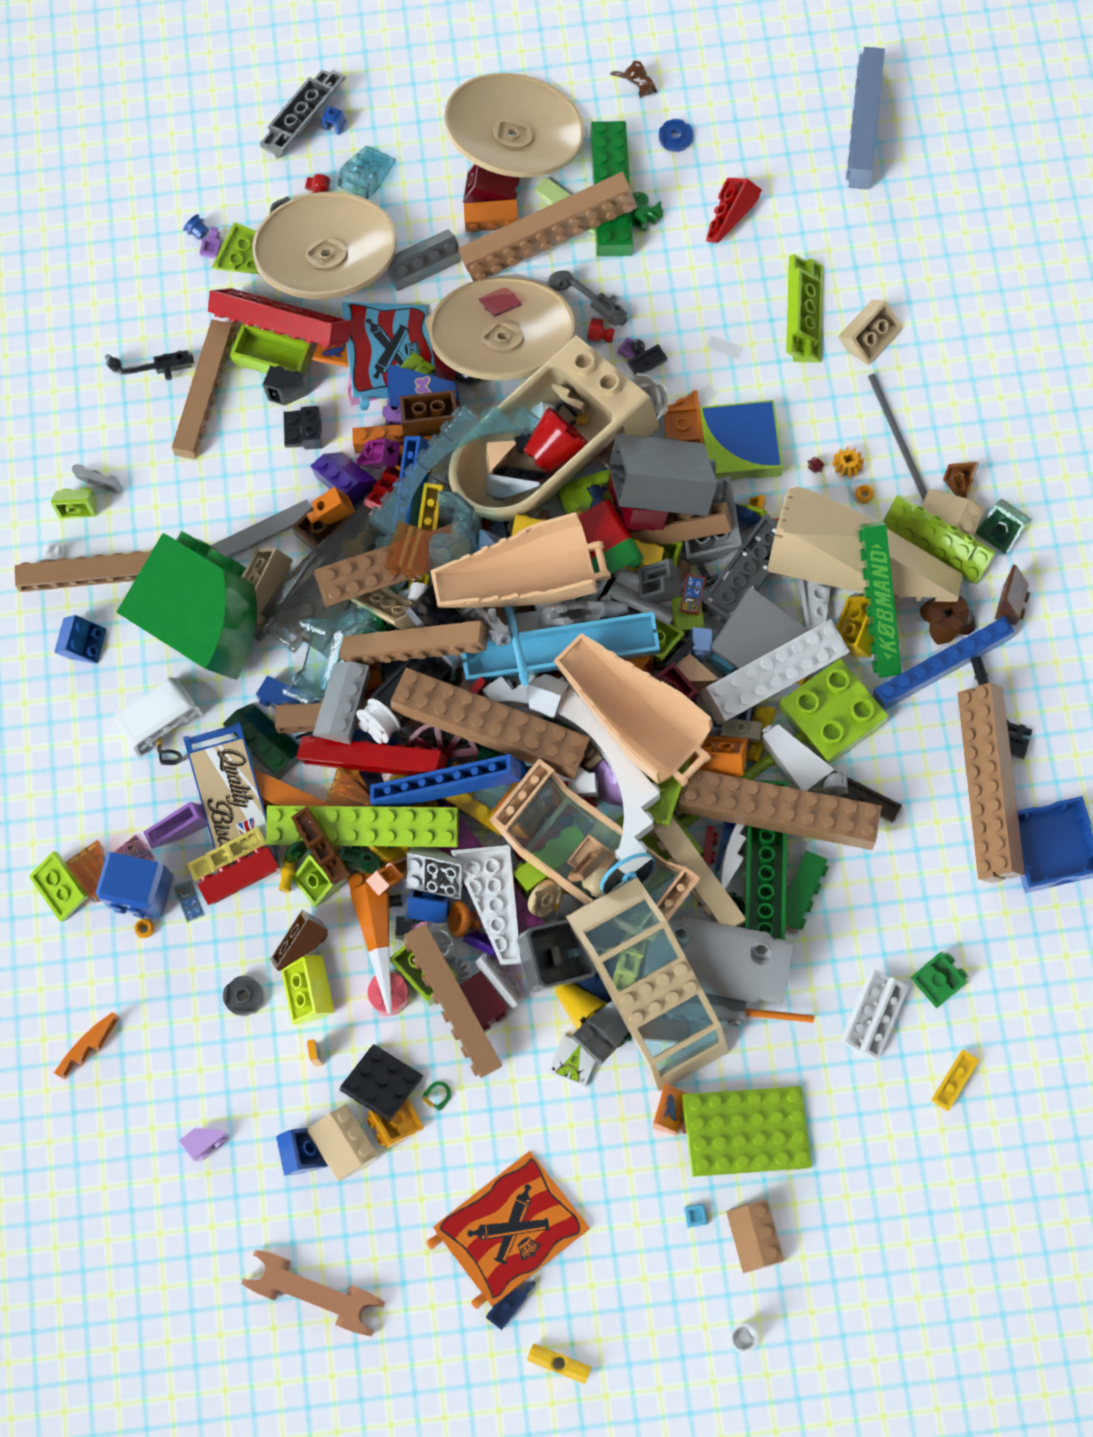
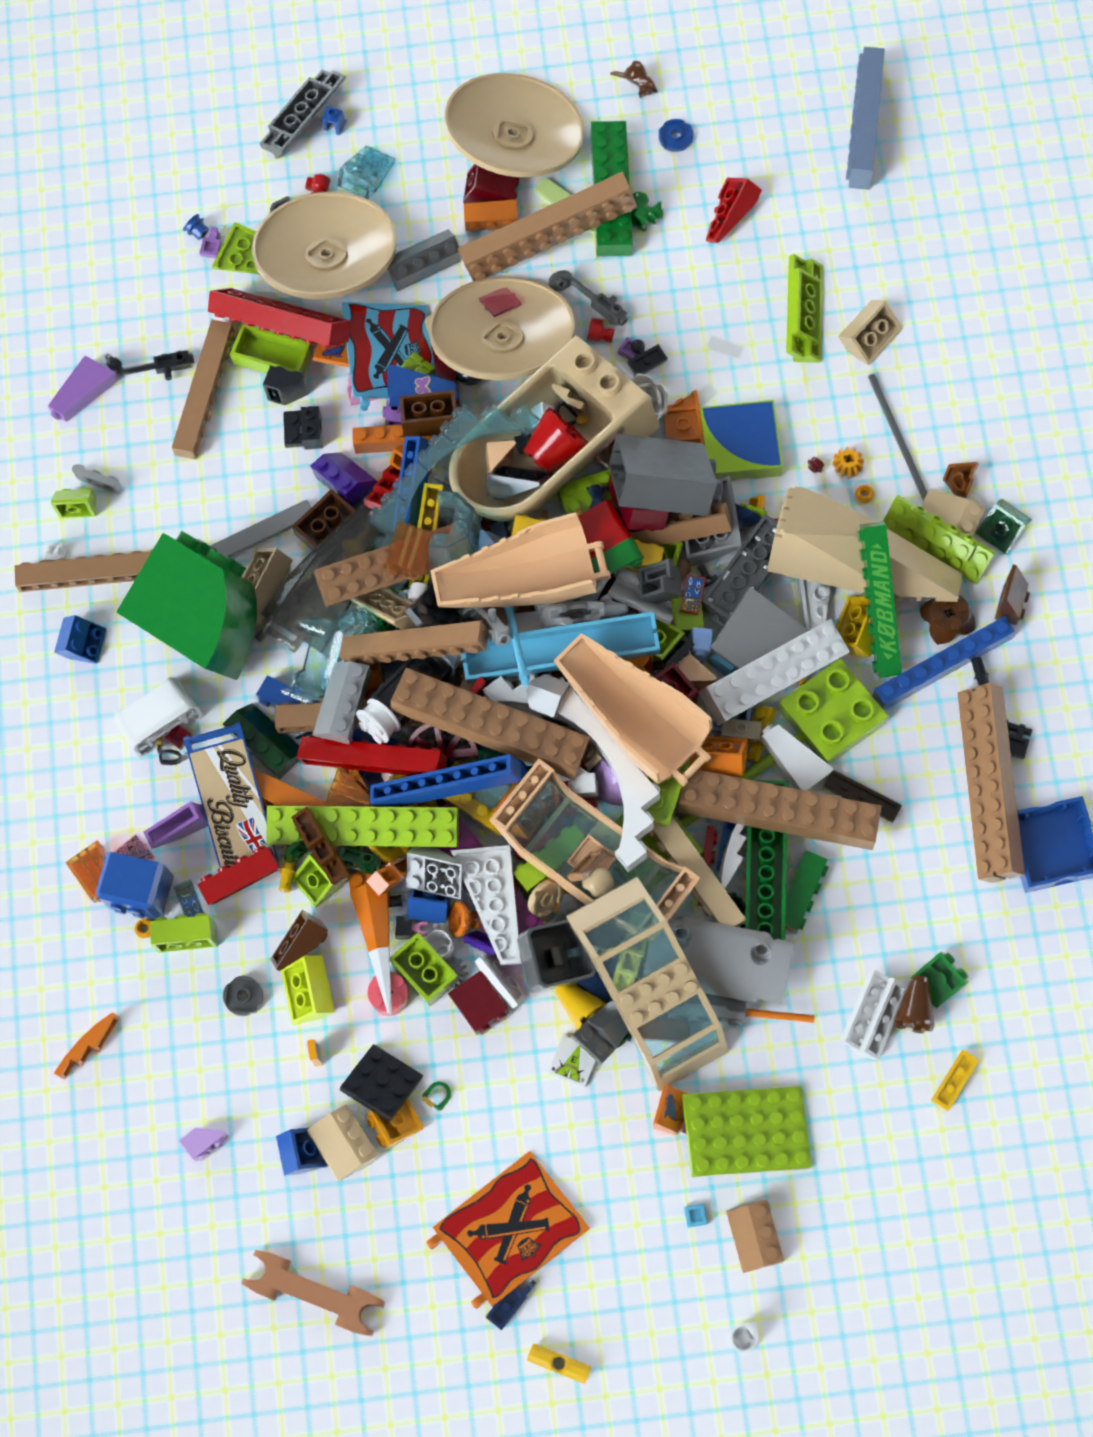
lime plate [29,851,89,922] -> none
light yellow slope [186,827,267,882] -> none
orange torso [307,487,355,525] -> none
magenta piece [355,439,400,470] -> none
medium nougat brick [402,924,503,1079] -> none
piece [600,853,655,895] -> none
light grey piece [823,772,848,795] -> none
none -> medium lavender slope [48,355,118,422]
none -> lime brick [150,913,217,953]
none -> dark red plate [165,725,193,751]
none -> reddish brown cone [894,976,935,1034]

